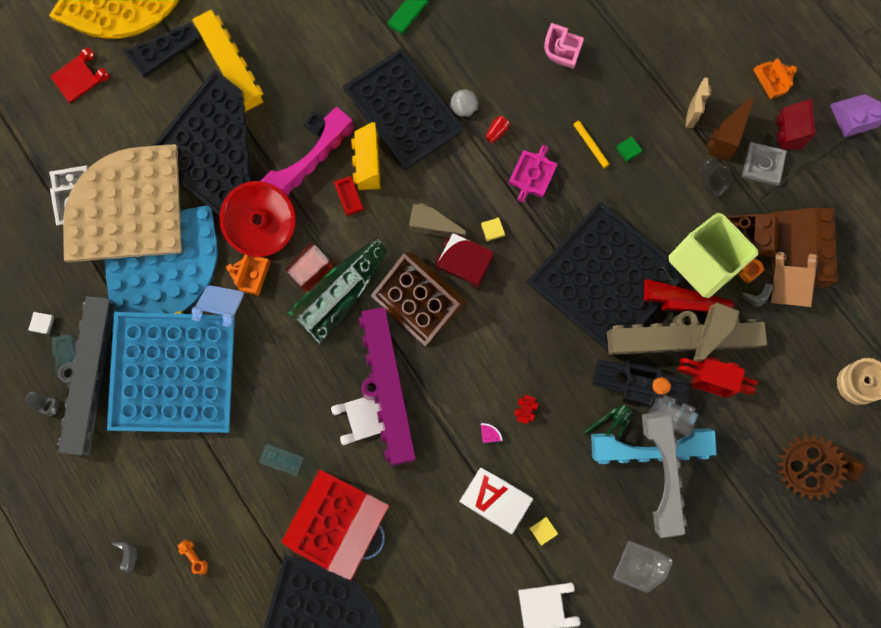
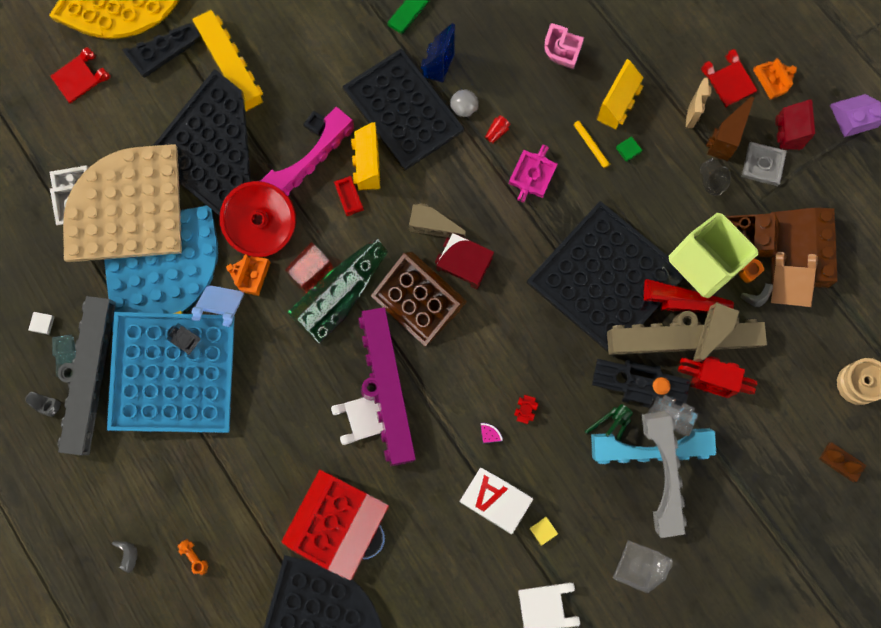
clear light blue plate [259,444,304,476] -> none
light yellow tile [481,218,505,242] -> none
reddish brown gear [778,434,848,500] -> none
none -> black bracket [166,323,201,355]
none -> clear blue slope [421,23,455,83]
none -> yellow slope [597,59,643,129]
none -> red flag [701,49,757,107]

